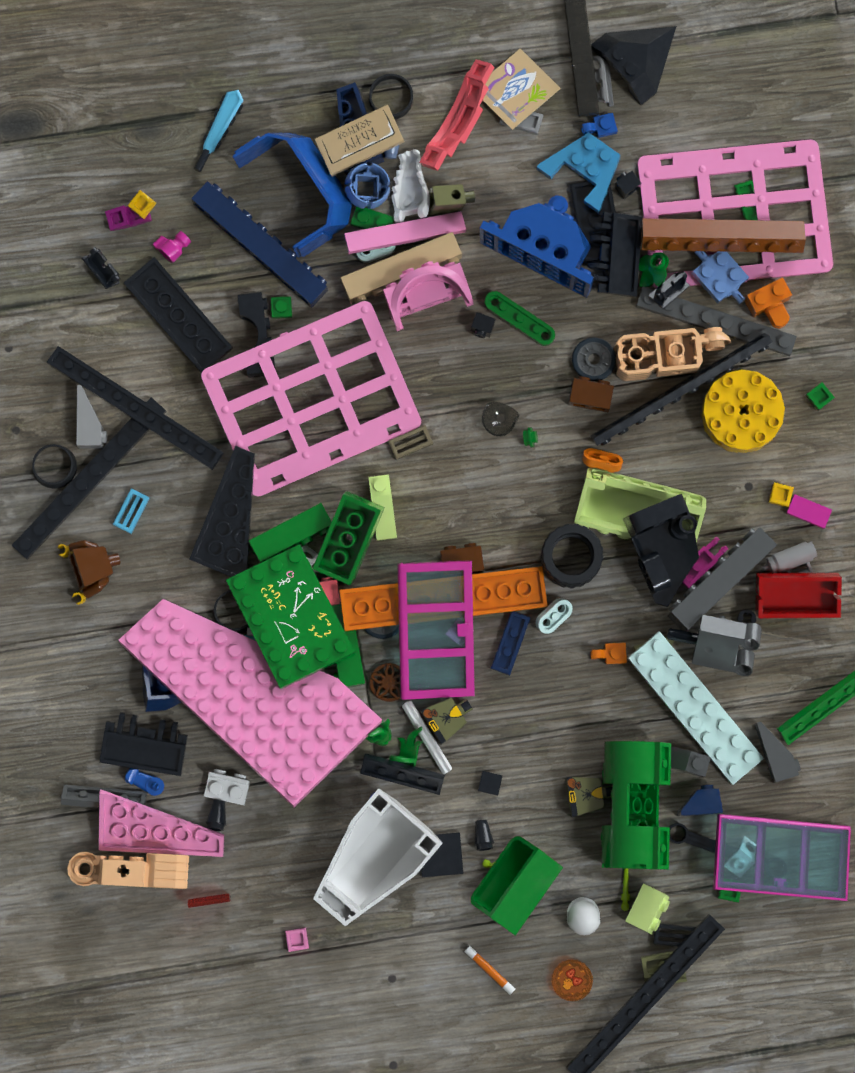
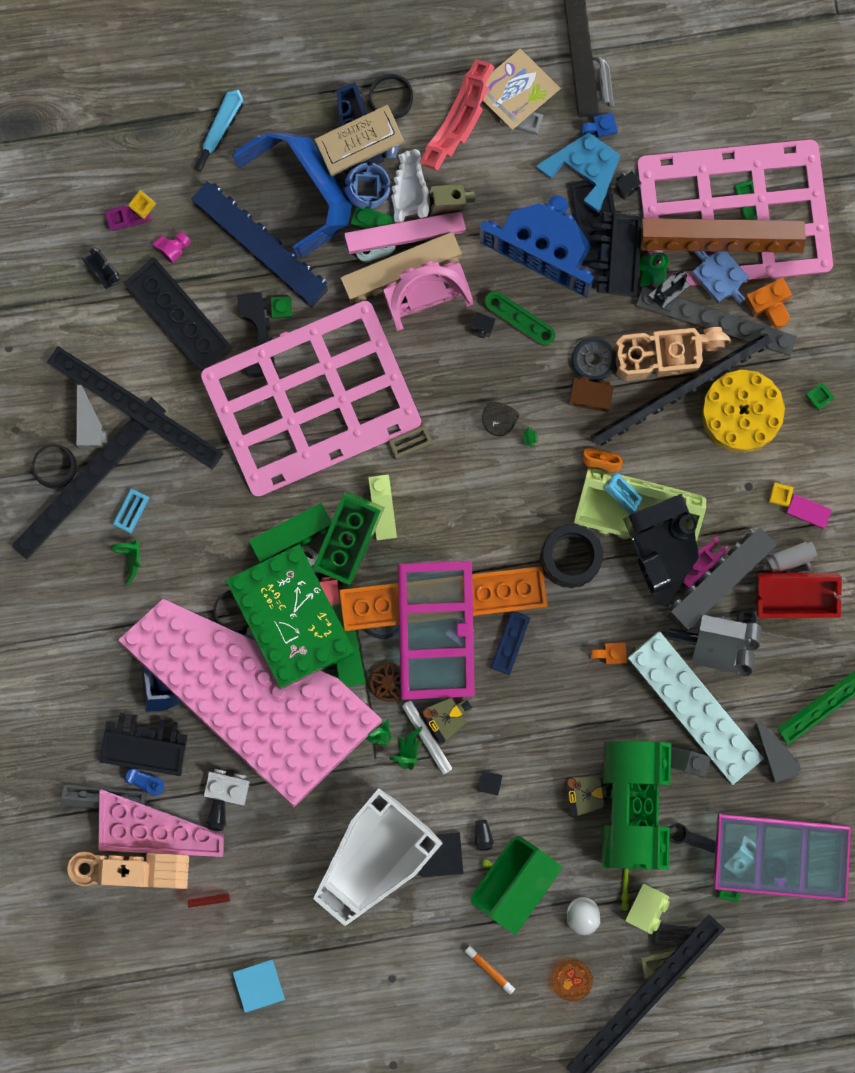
reddish brown torso [57,540,120,605] -> none
black wing [189,446,255,577] -> none
bright pink tile [285,928,309,952] -> none
black tile [360,753,445,795] -> none
reddish brown brick [440,543,484,577] -> none
light aqua plate [536,598,573,634] -> none
black wedge [590,26,677,106] -> none
dark blue slope [677,785,723,816] -> none
none -> green piece [110,539,141,586]
none -> medium azure tile [233,959,285,1013]
none -> medium azure tile [604,472,643,515]

